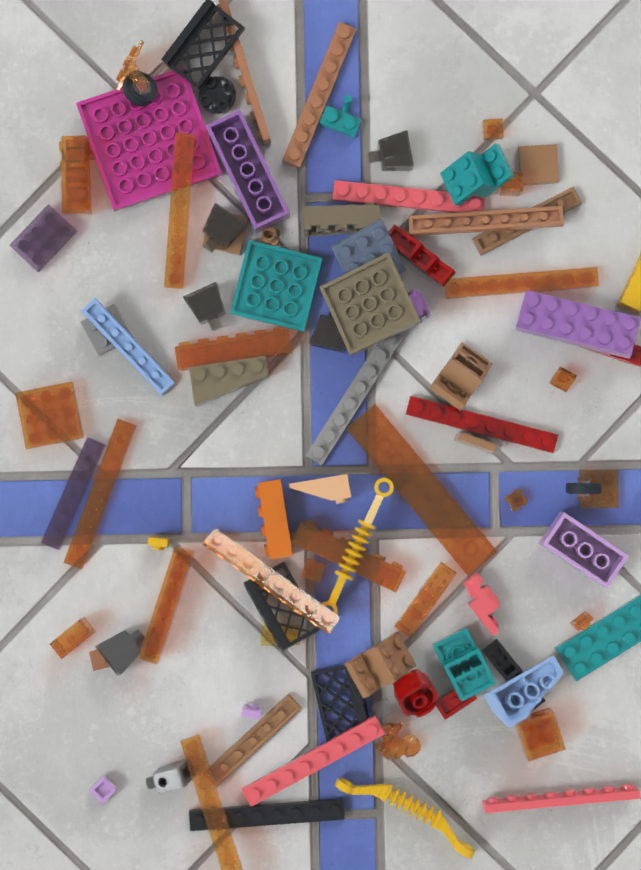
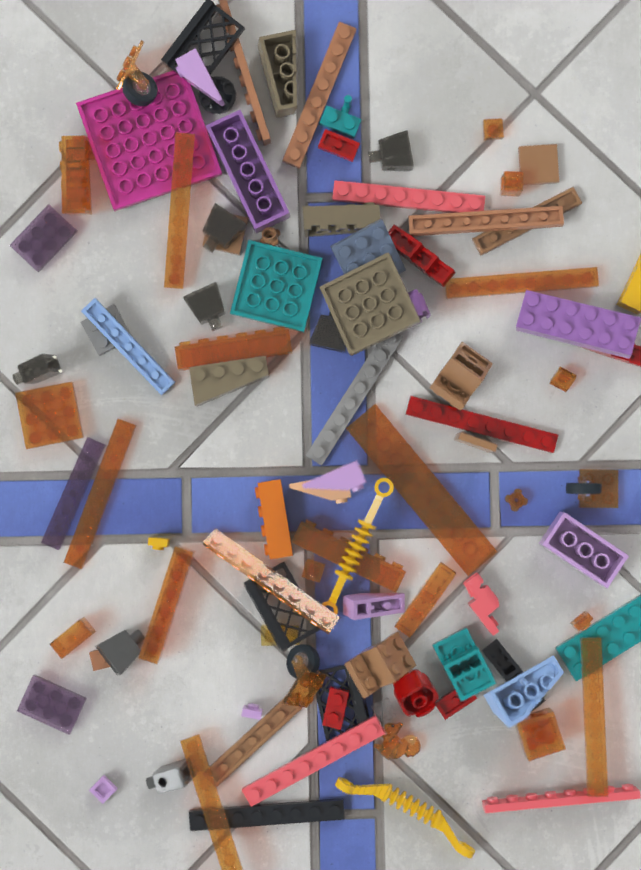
teal bracket [440,143,515,206] -> none
none -> clear smoke torso [12,354,63,385]
none -> clear purple plate [17,674,87,735]
none -> lavender slope [175,48,225,106]
none -> dark tan wedge [257,29,297,118]
none -> clear orange plate [282,644,327,708]
none -> lavender slope [302,460,366,492]
none -> red plate [318,129,360,162]
none -> red plate [322,686,350,730]
none -> lavender slope [343,593,405,620]
none -> clear orange plate [580,637,608,797]

